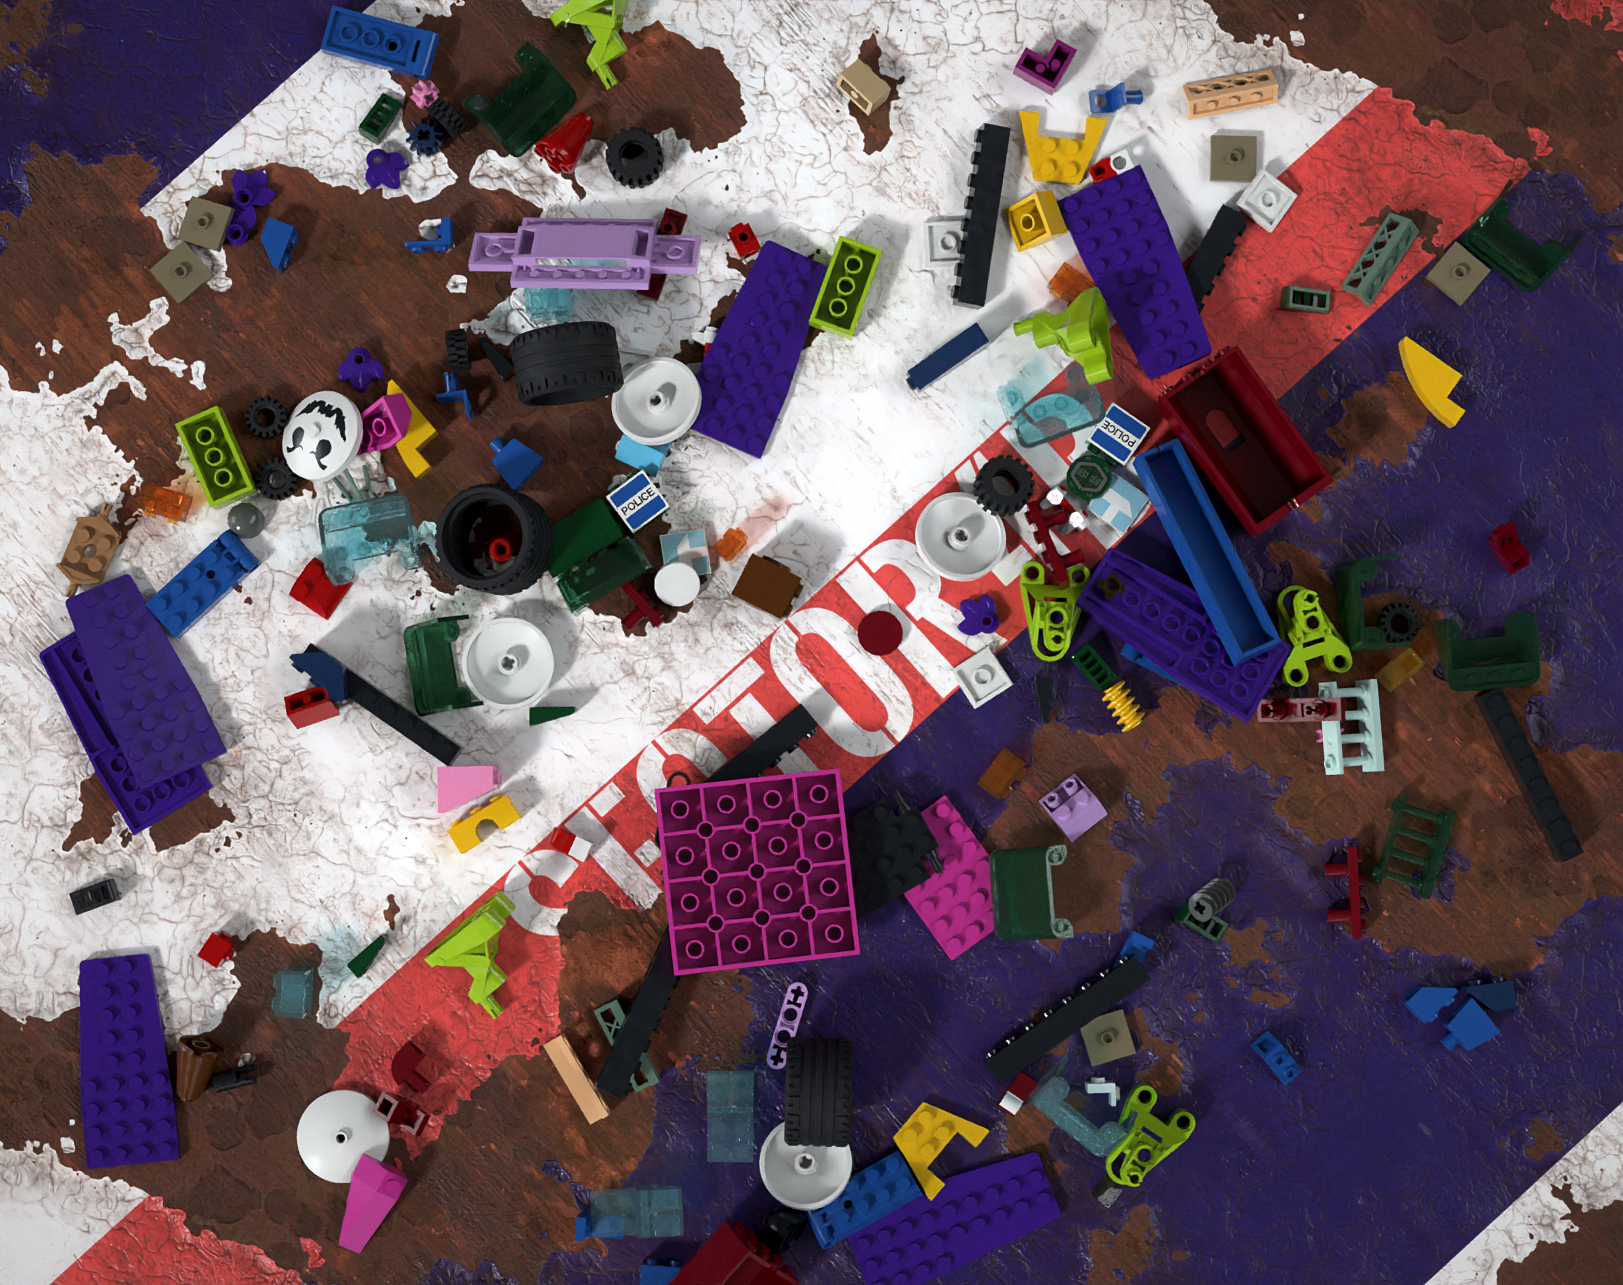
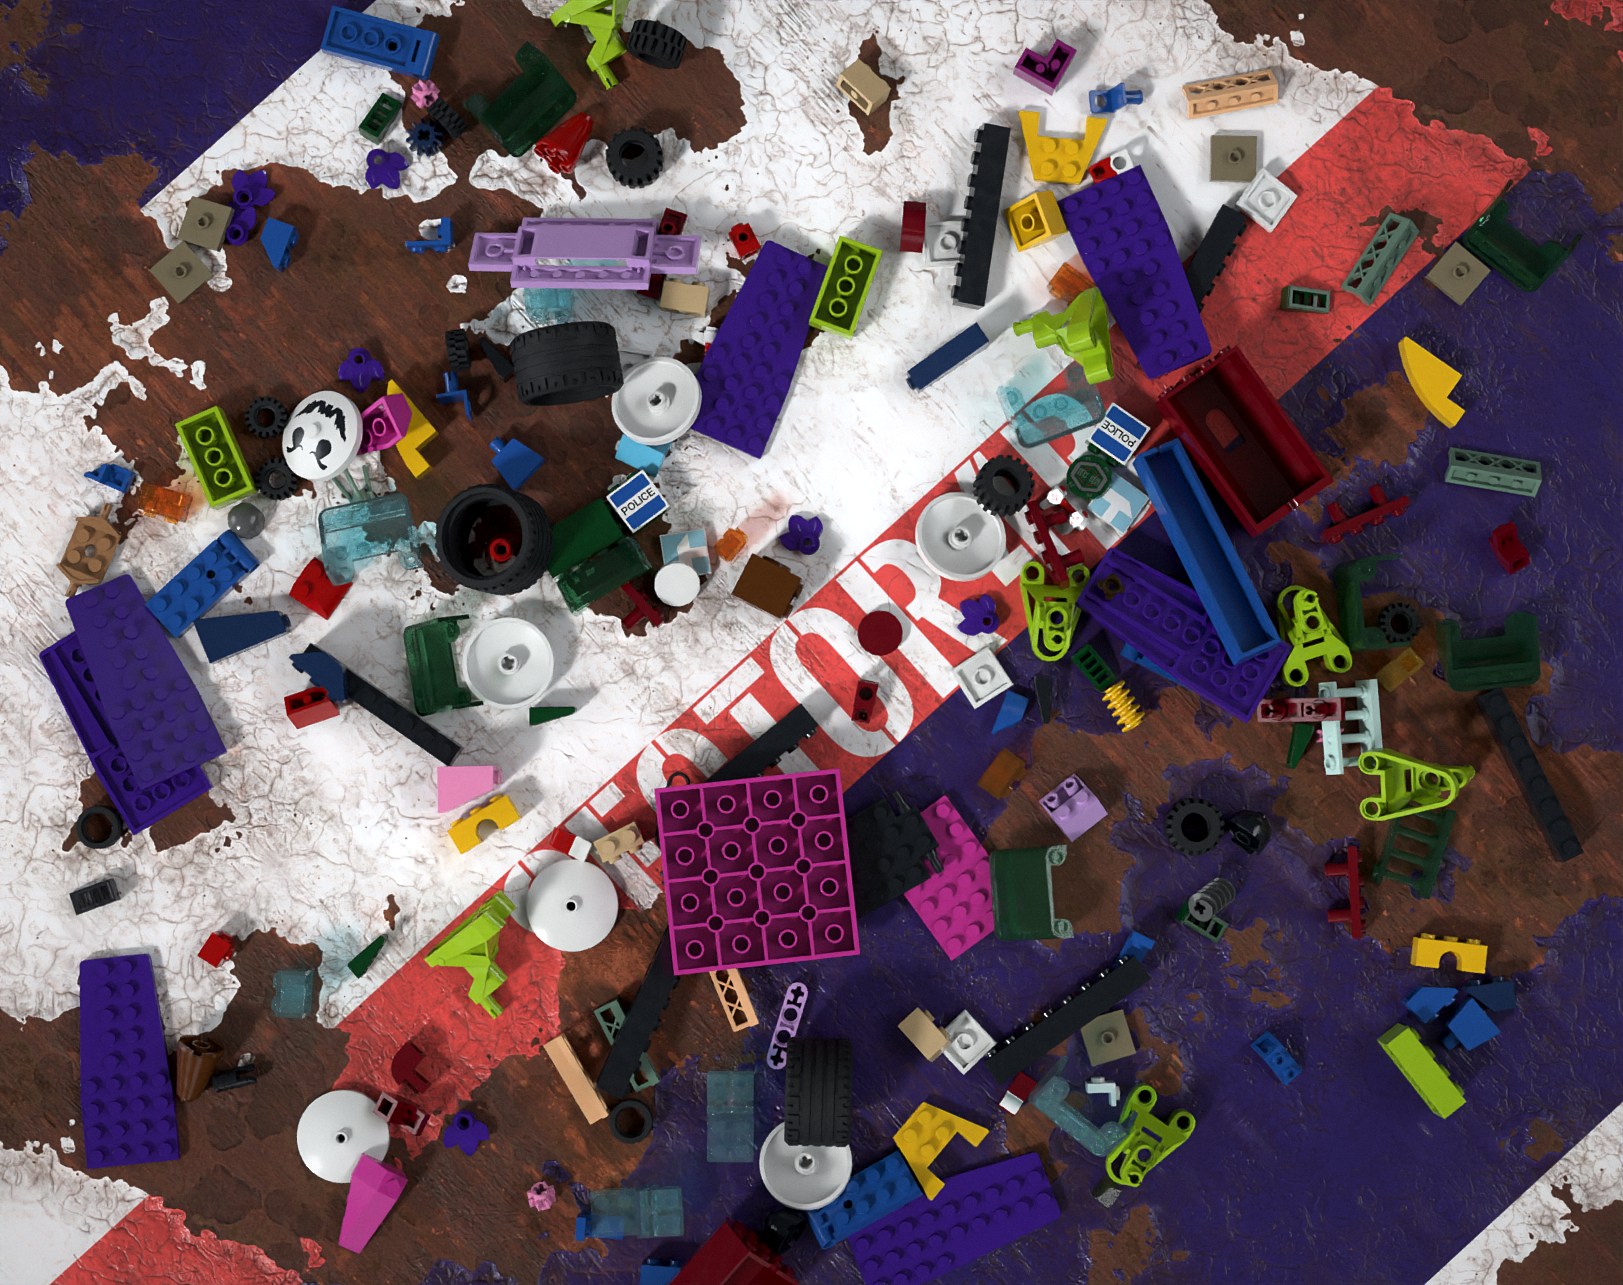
none -> black tyre [76,806,123,849]
none -> blue slope [84,463,136,494]
none -> dark blue slope [193,611,291,664]
none -> dark purple plate [443,1110,489,1156]
none -> white dish [526,859,619,952]
none -> bright pink gear [527,1181,557,1211]
none -> tan brick [593,821,646,864]
none -> black tyre [609,1098,654,1144]
none -> black tyre [626,19,688,69]
none -> tan brick [660,278,710,318]
none -> light nougat fence [709,968,759,1032]
none -> dark purple plate [779,515,823,555]
none -> dark red leg [851,678,879,724]
none -> tan brick [898,1007,952,1062]
none -> dark red brick [900,201,926,253]
none -> white tile [943,1009,997,1075]
none -> blue slope [991,691,1029,734]
none -> black tyre [1163,798,1225,856]
none -> black cylinder [1224,809,1271,855]
none -> dark green slope [1285,723,1316,769]
none -> dark red plate [1320,483,1411,545]
none -> lime connector [1358,748,1475,821]
none -> lime brick [1377,1023,1466,1119]
none -> yellow arch [1411,933,1488,974]
none -> sand green fence [1445,447,1542,497]

